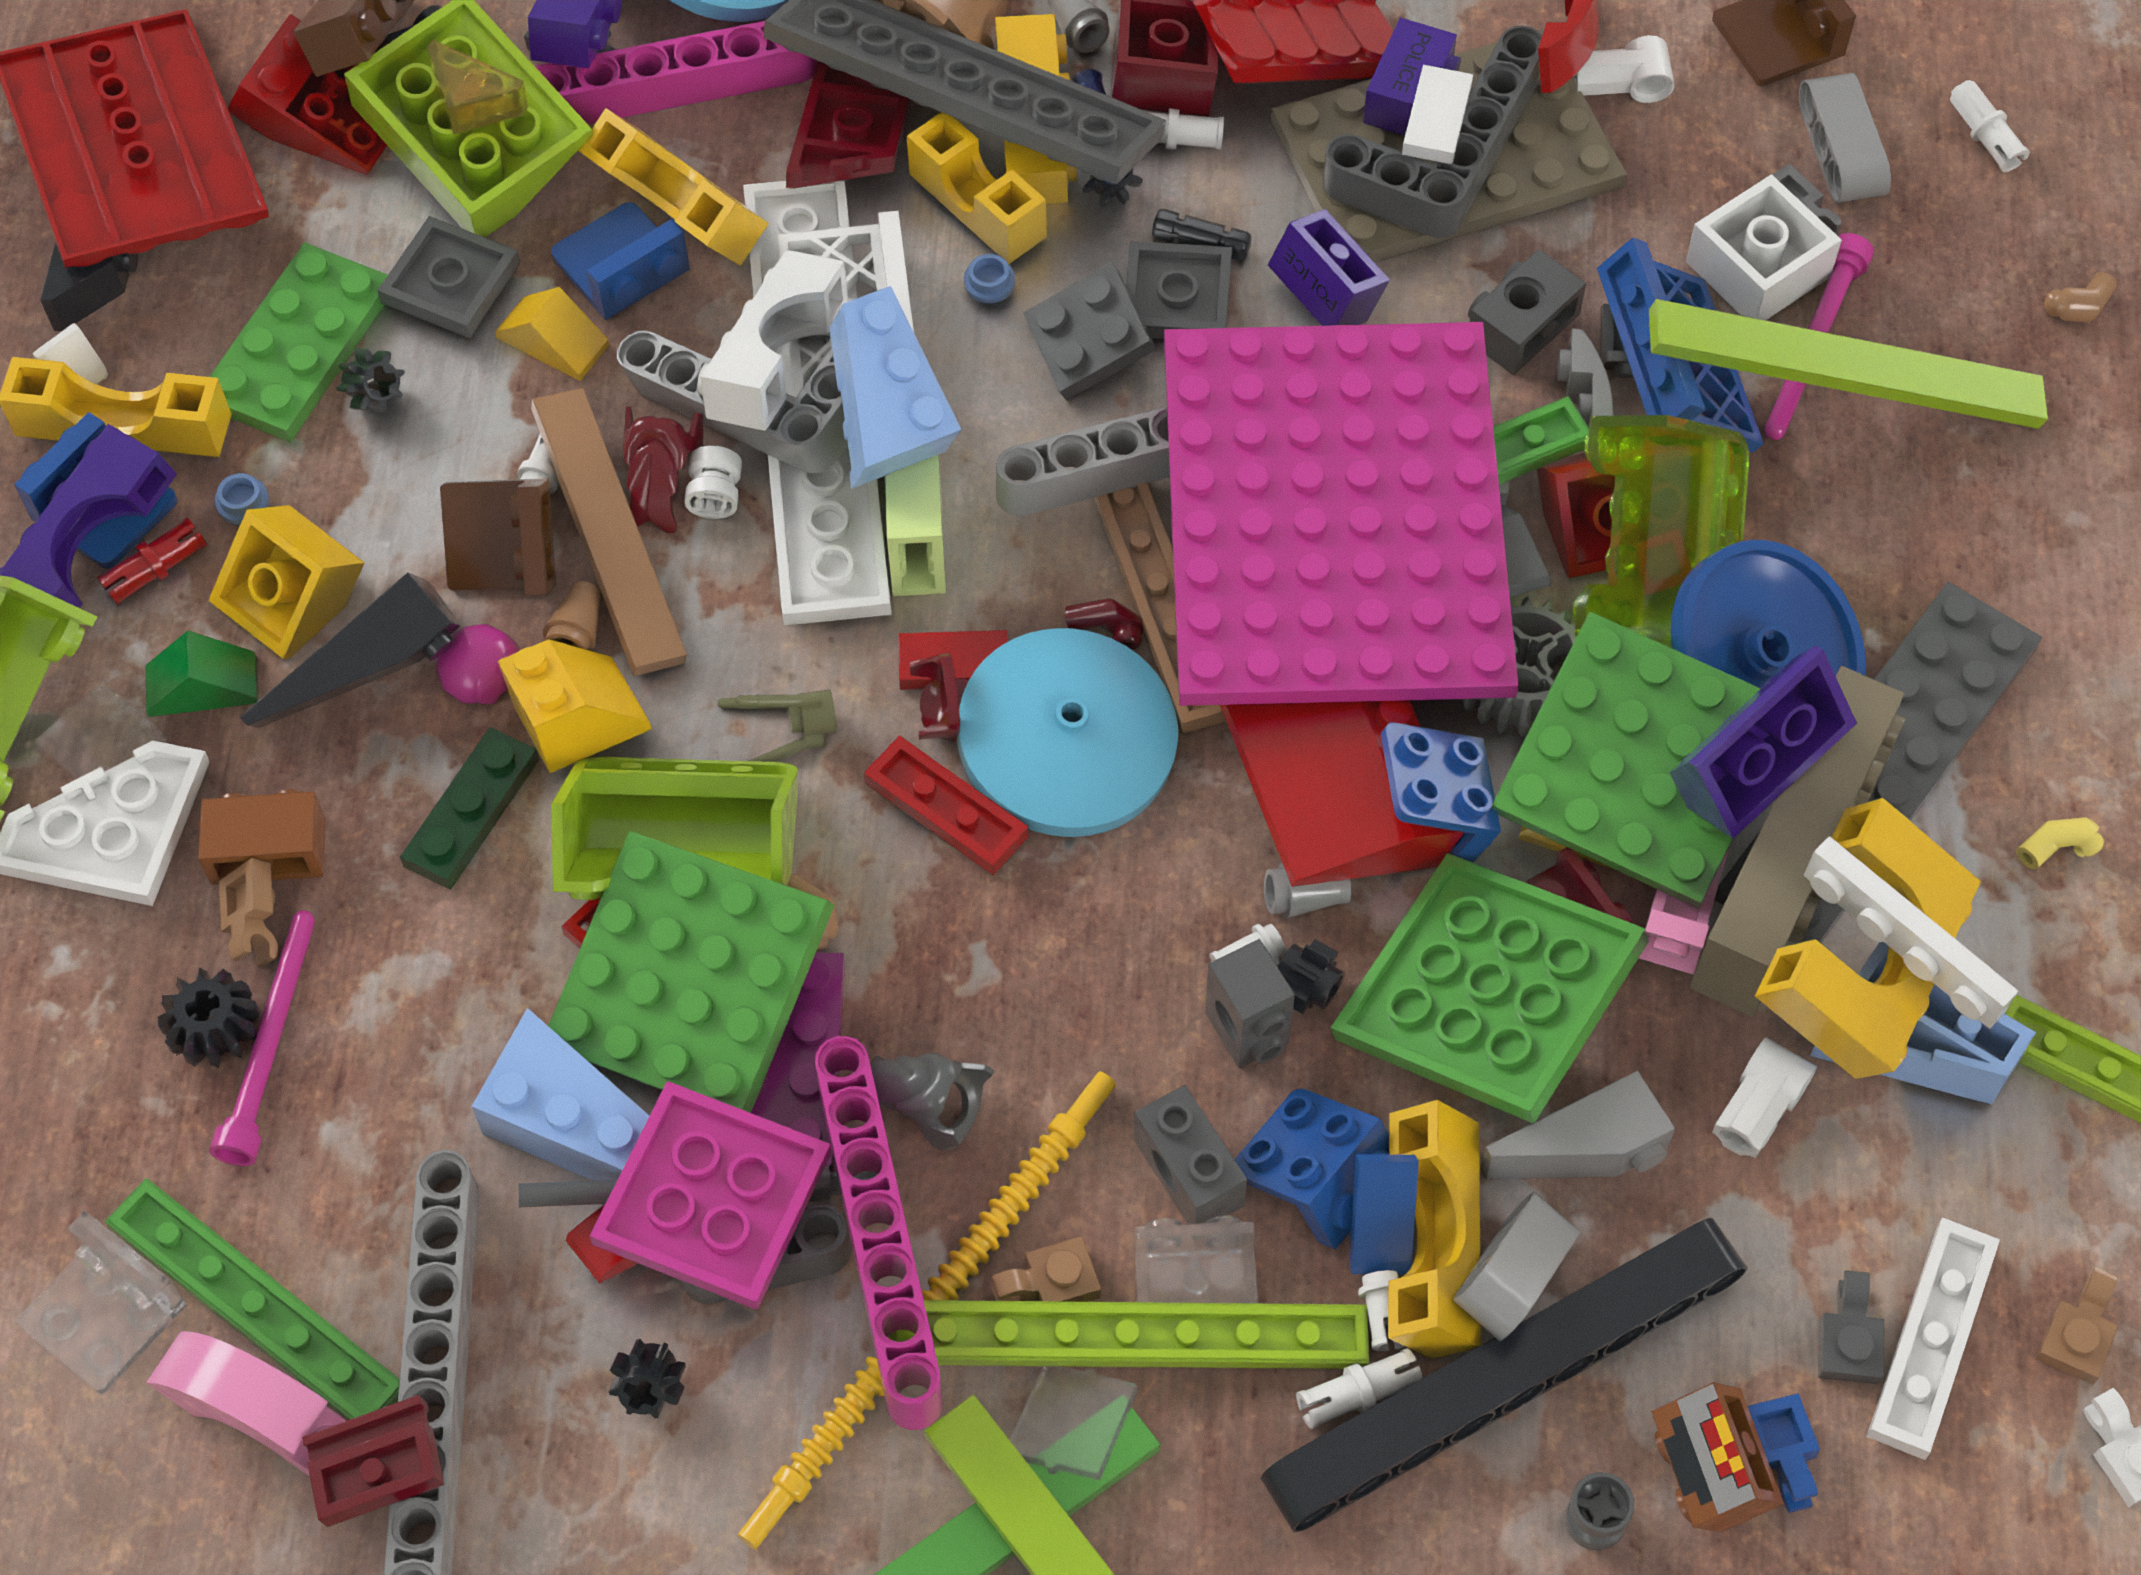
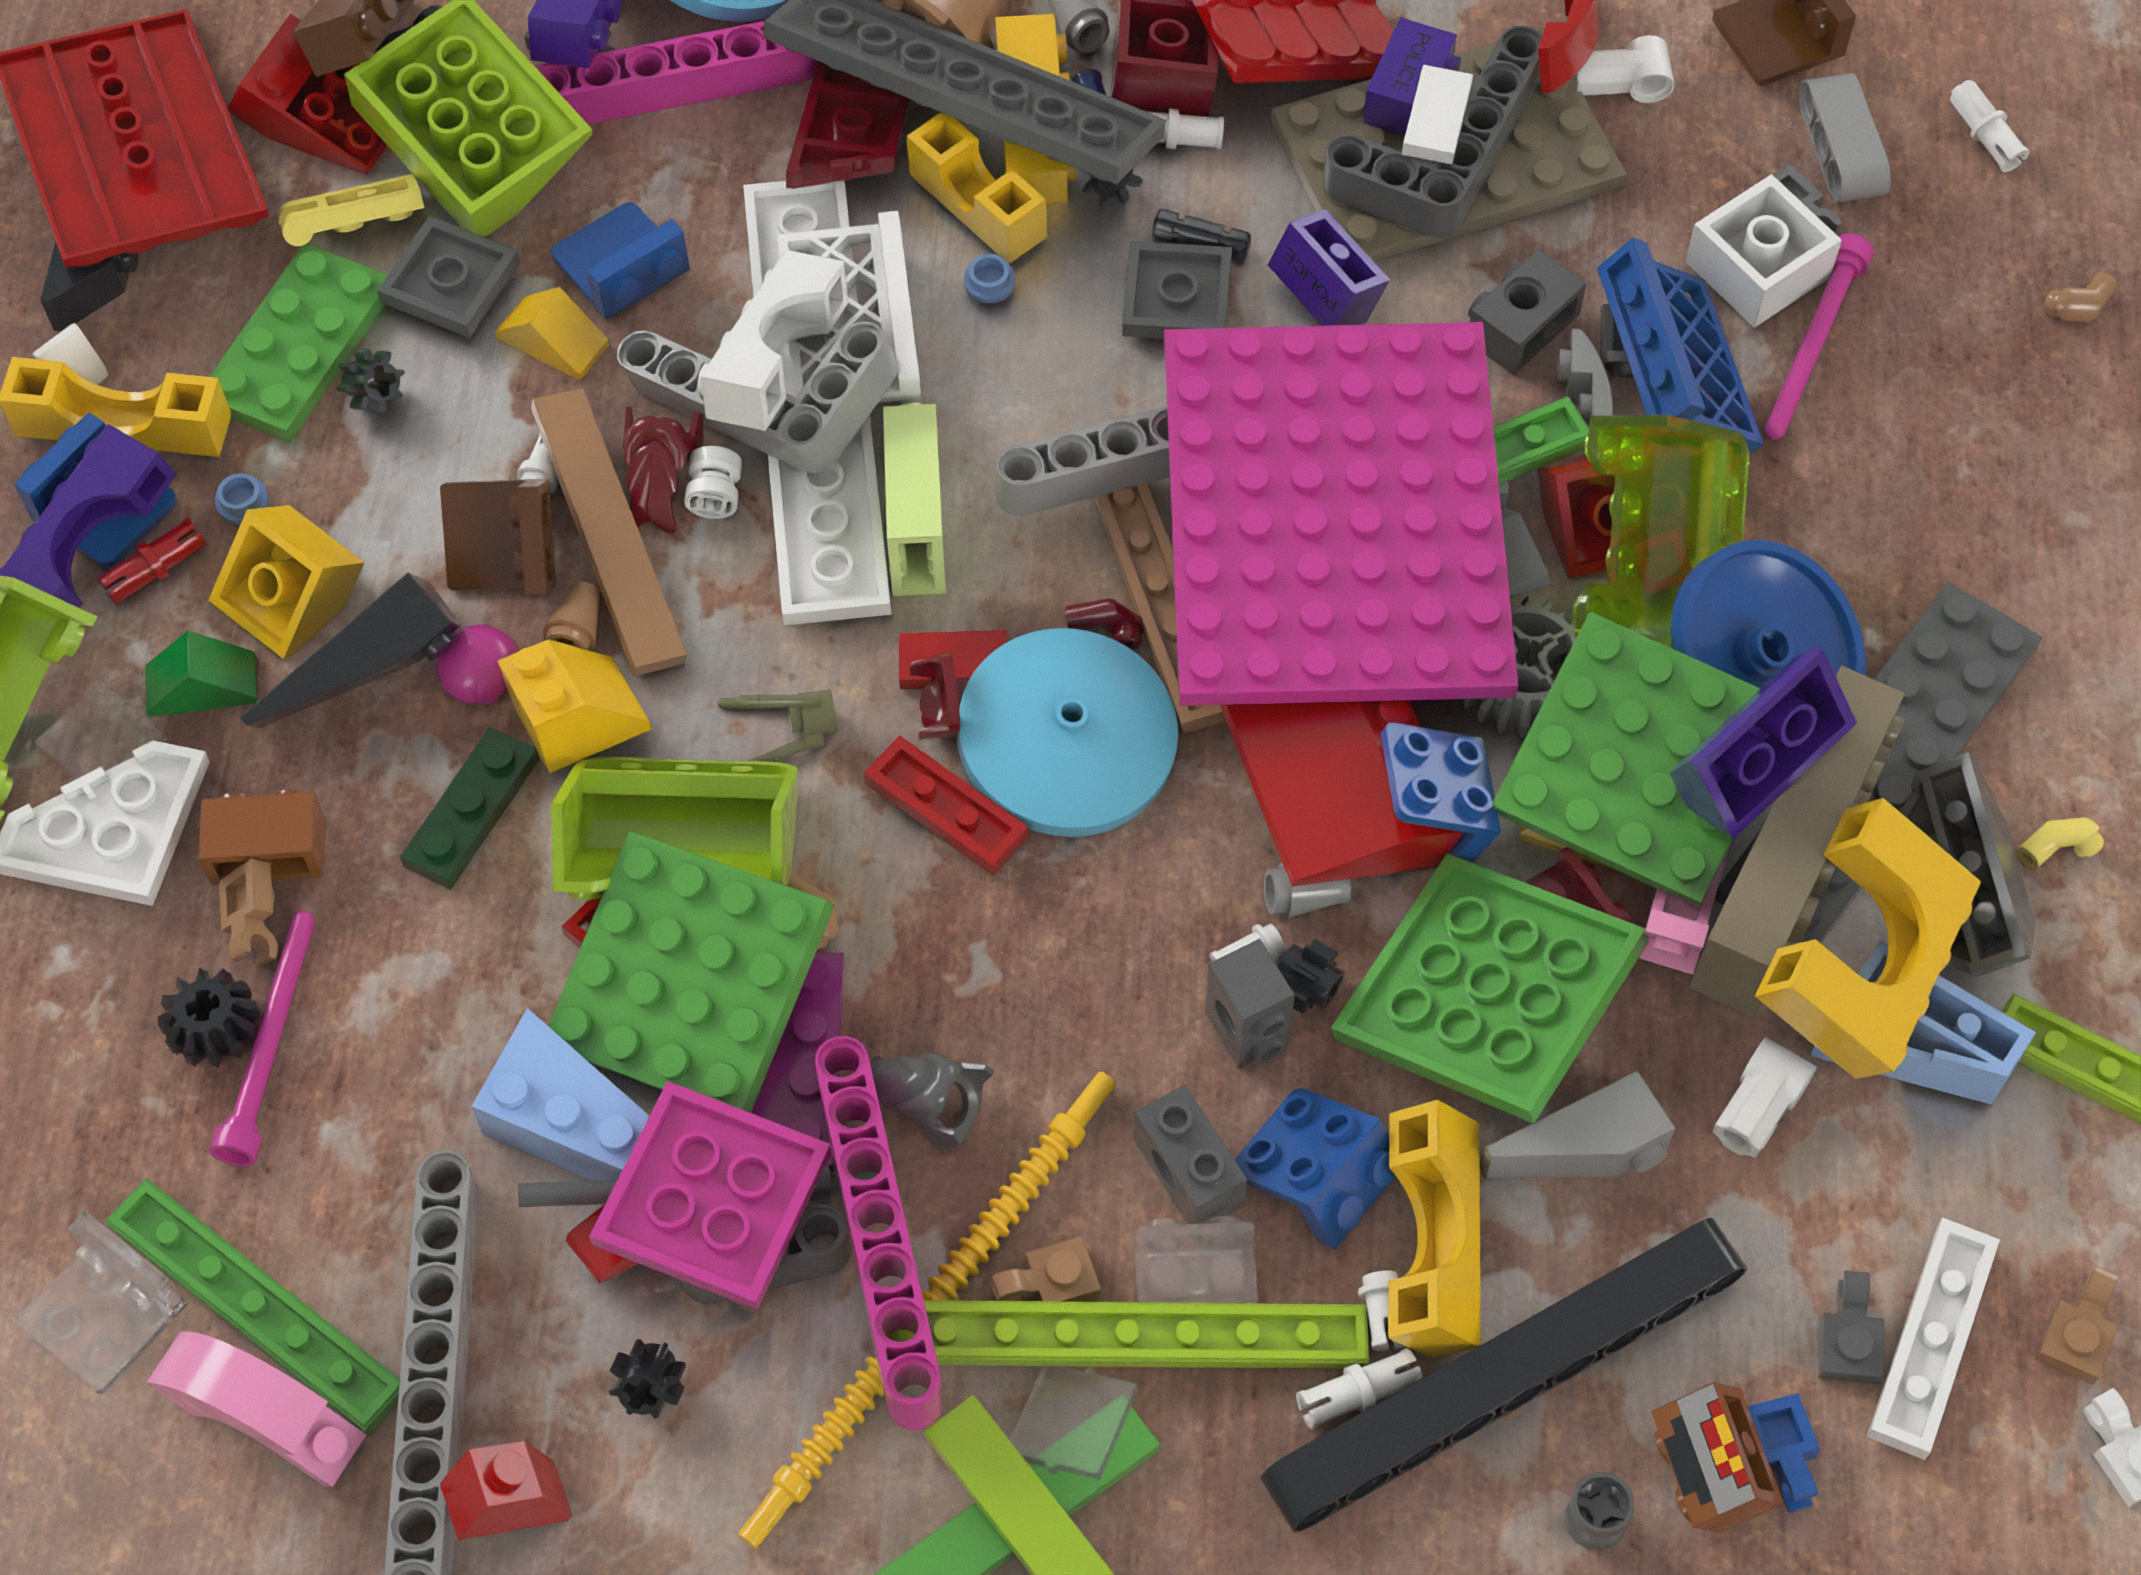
dark red plate [302,1395,445,1527] -> none
clear yellow slope [427,40,528,135] -> none
yellow arch [578,108,769,266] -> none
light blue wedge [829,286,961,489] -> none
dark grey plate [1023,262,1157,401] -> none
blue tile [1349,1154,1419,1274] -> none
light grey beam [1453,1191,1580,1341] -> none
lime tile [1648,299,2048,429] -> none
white plate [1803,836,2019,1029] -> none
none -> light yellow plate [277,174,425,246]
none -> red slope [440,1441,572,1540]
none -> dark grey wedge [1900,752,2036,977]

